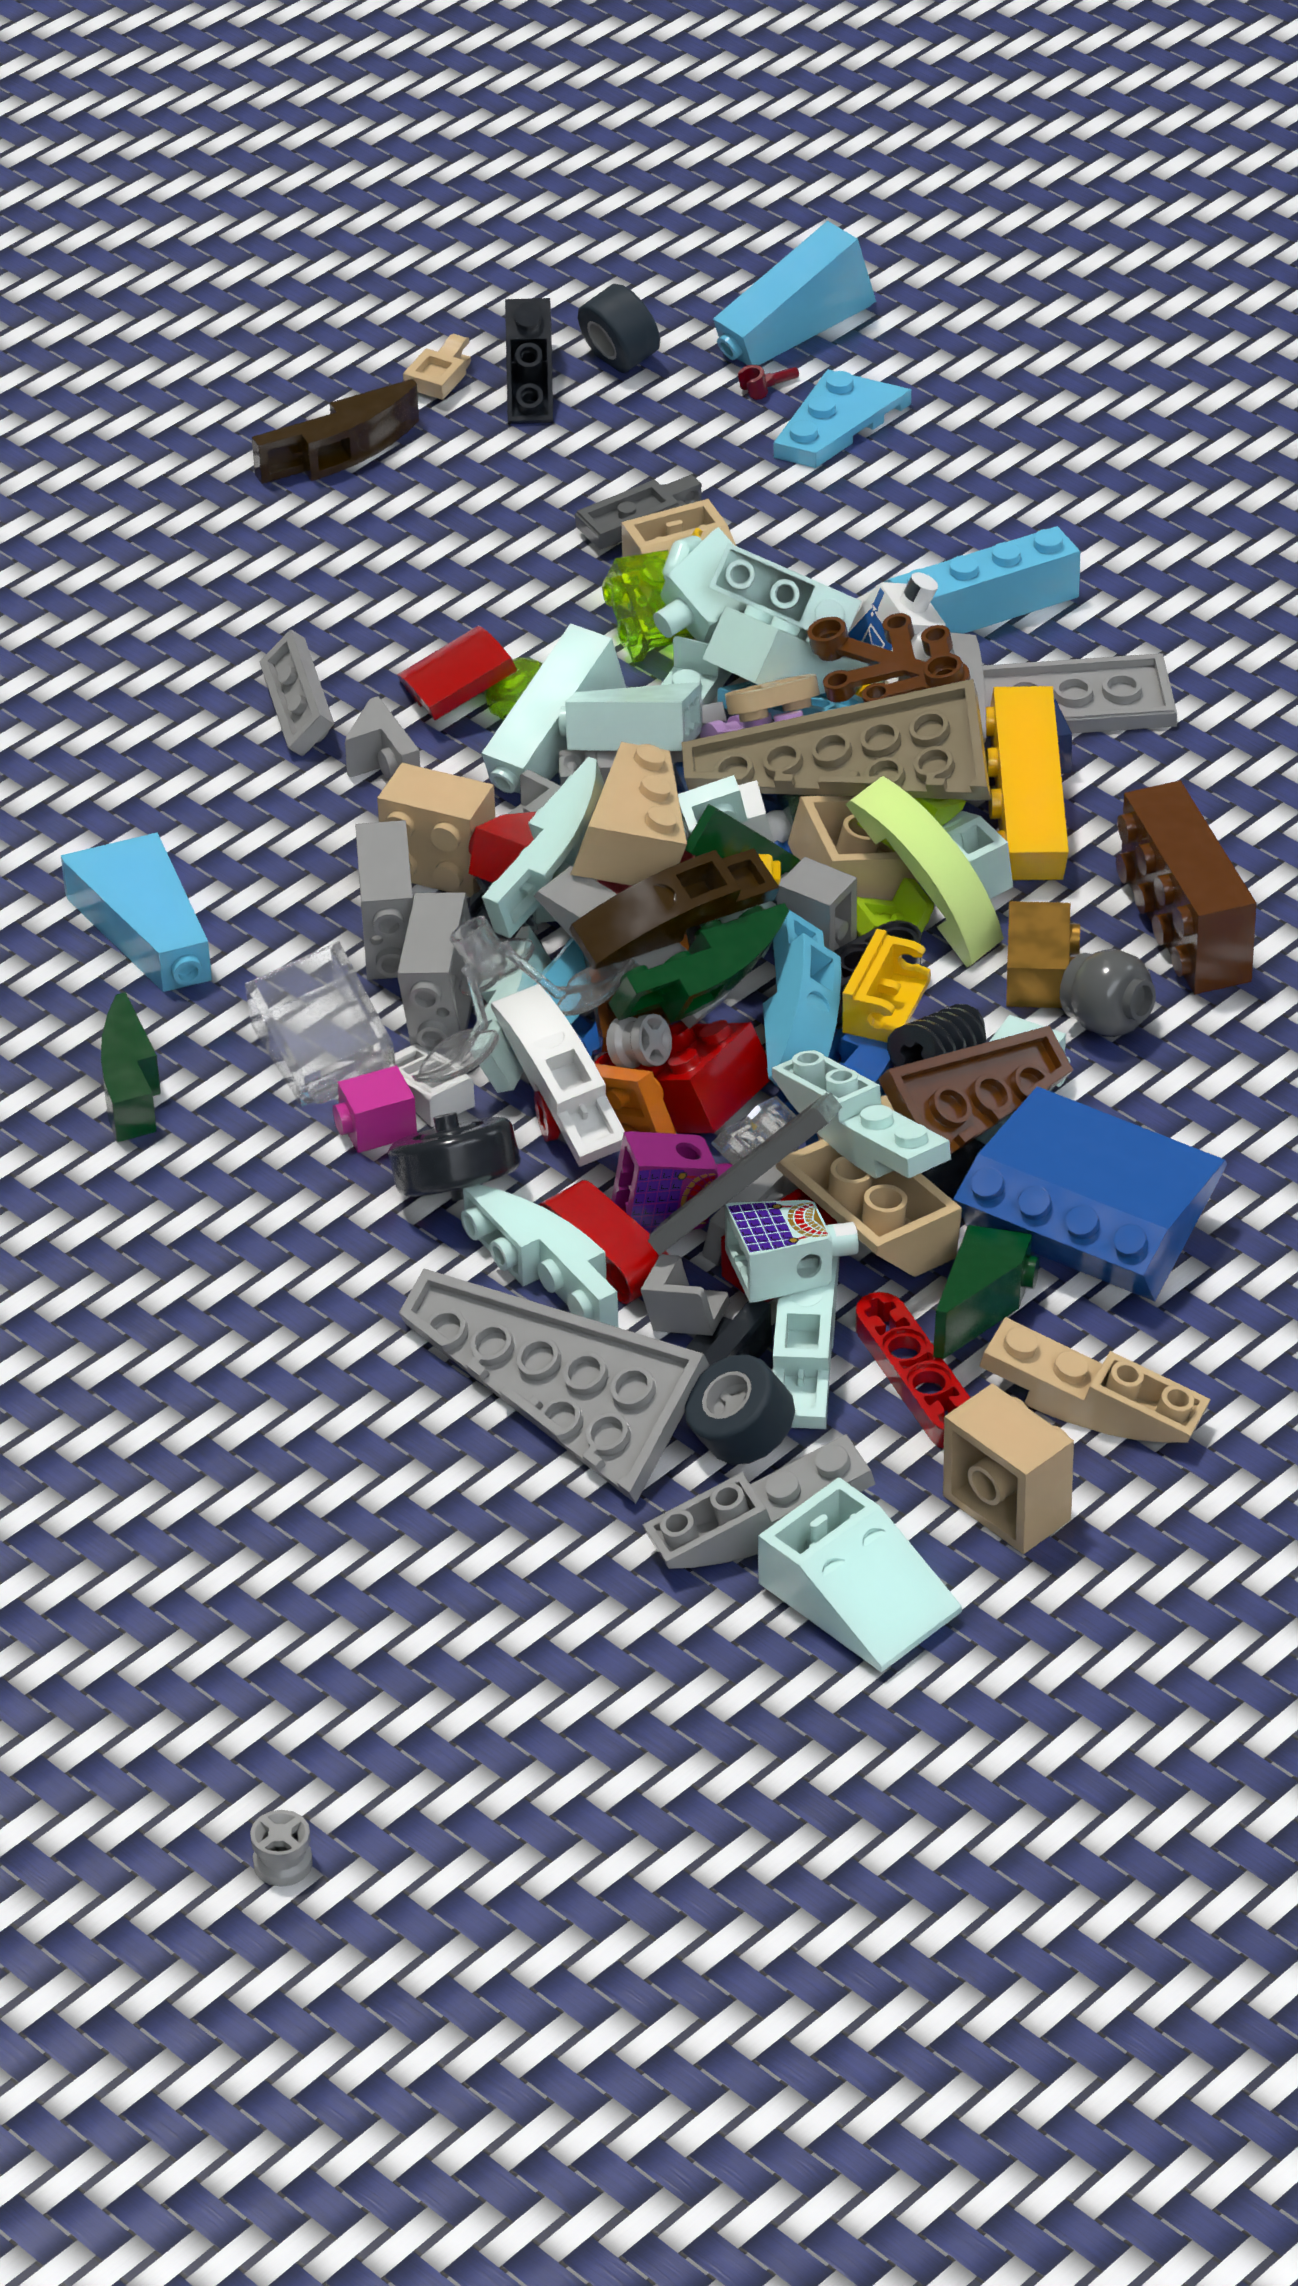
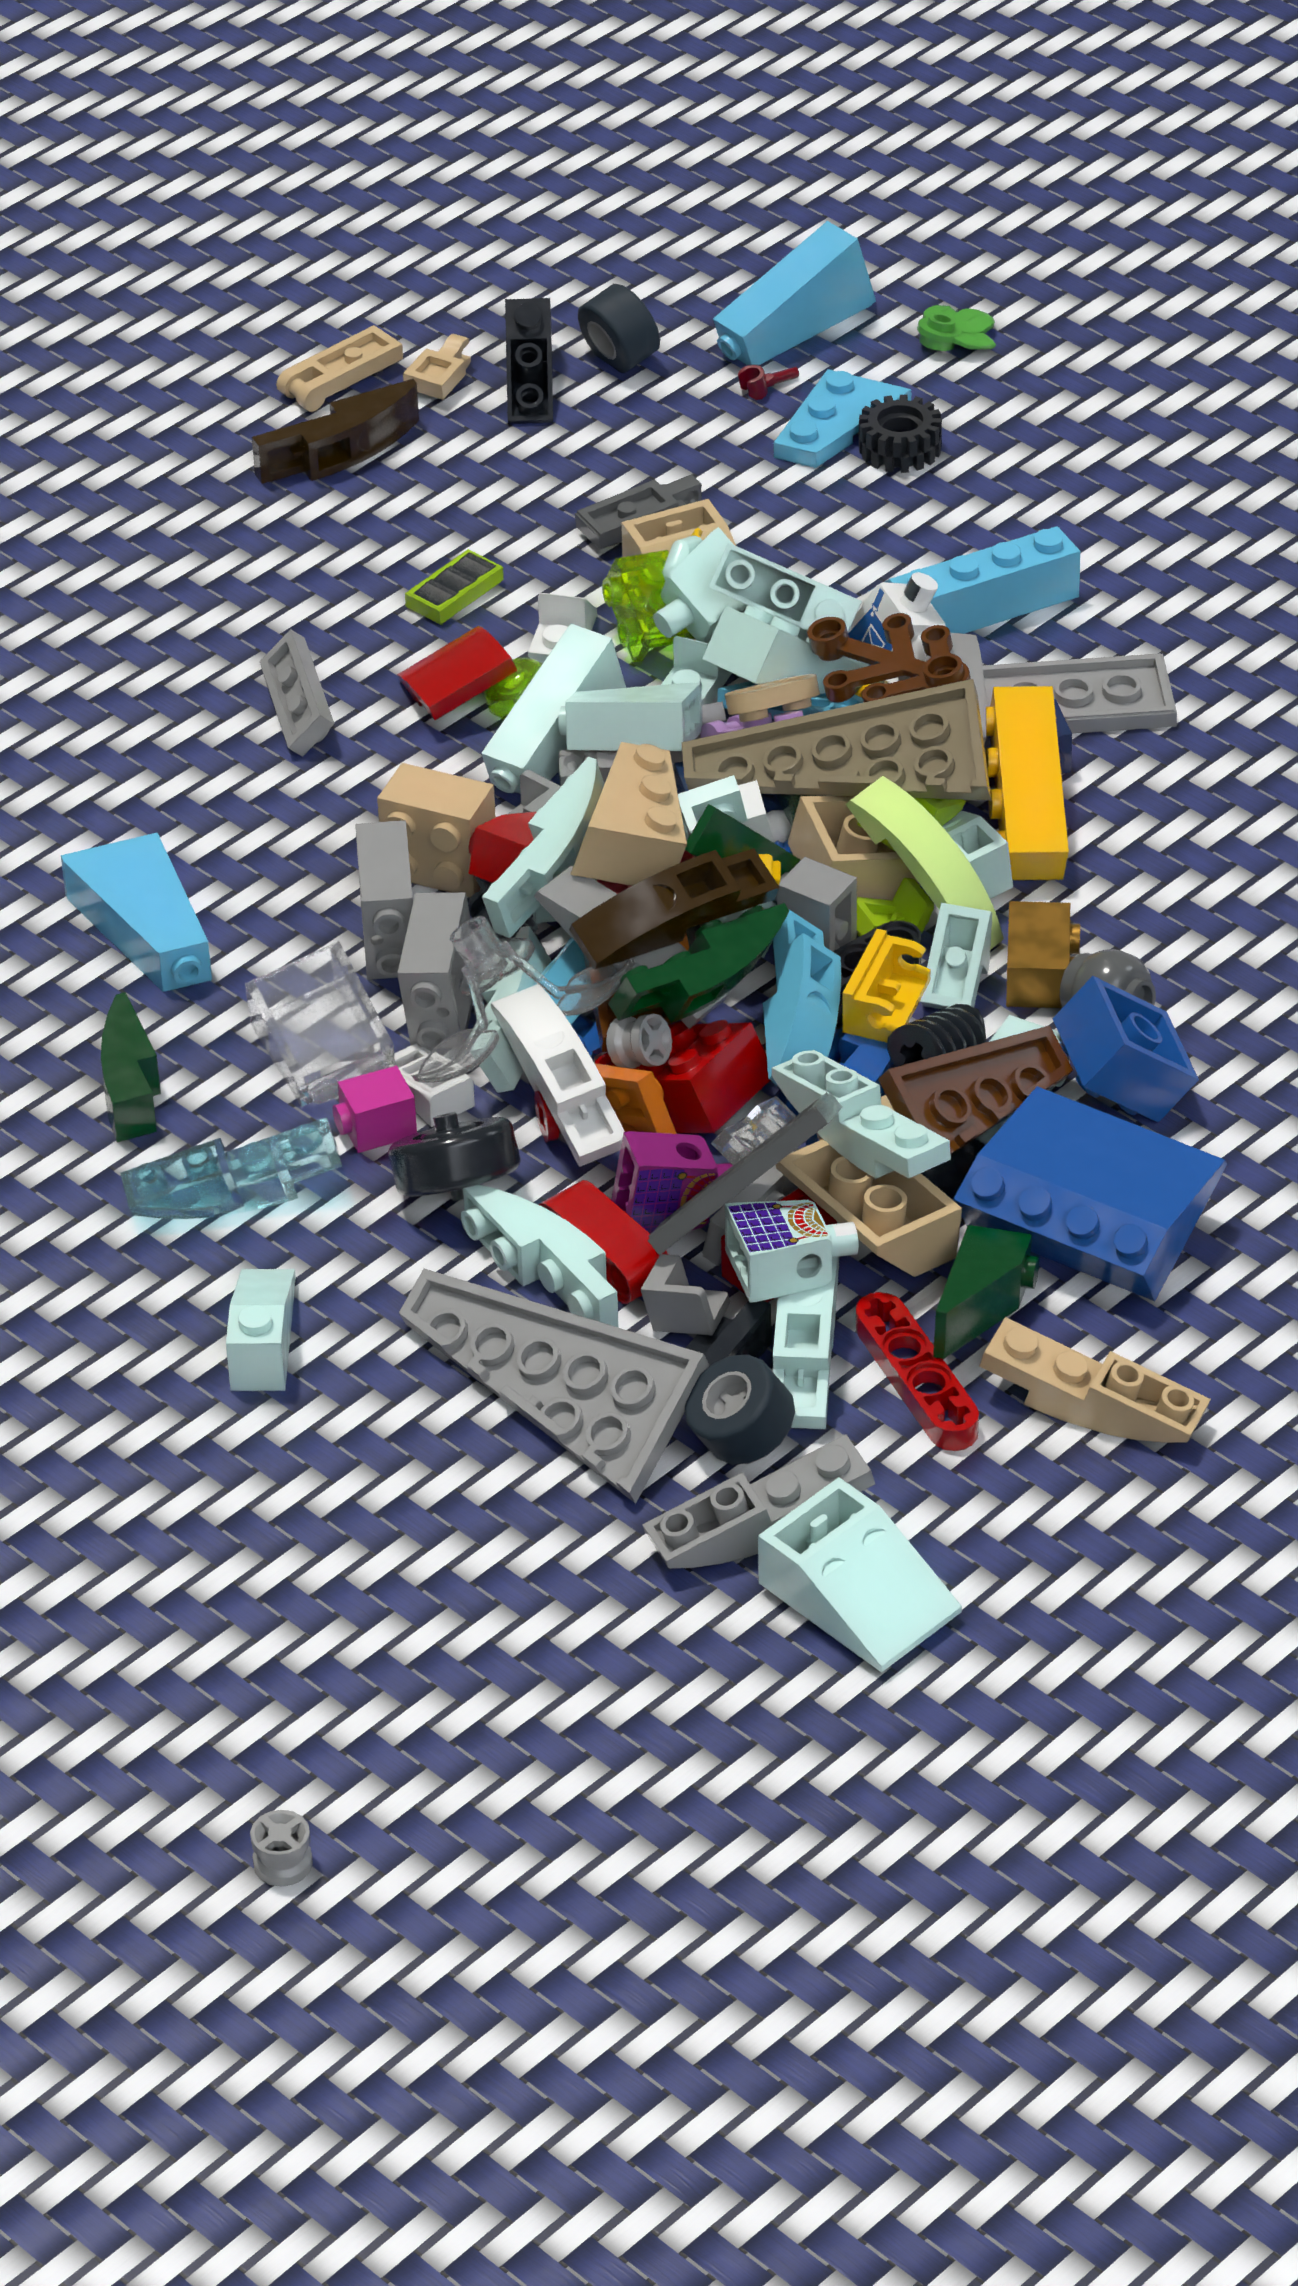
light grey slope [345,696,420,778] -> none
tan brick [943,1383,1074,1554] -> none
reddish brown brick [1116,780,1257,995] -> none
none -> clear light blue slope [120,1117,343,1219]
none -> light aqua slope [226,1269,296,1391]
none -> tan plate [276,325,403,412]
none -> tile [405,549,504,625]
none -> white slope [528,593,597,669]
none -> black tyre [859,395,942,473]
none -> bright green plate [917,305,996,351]
none -> light aqua slope [920,903,992,1009]
none -> blue brick [1052,976,1199,1122]

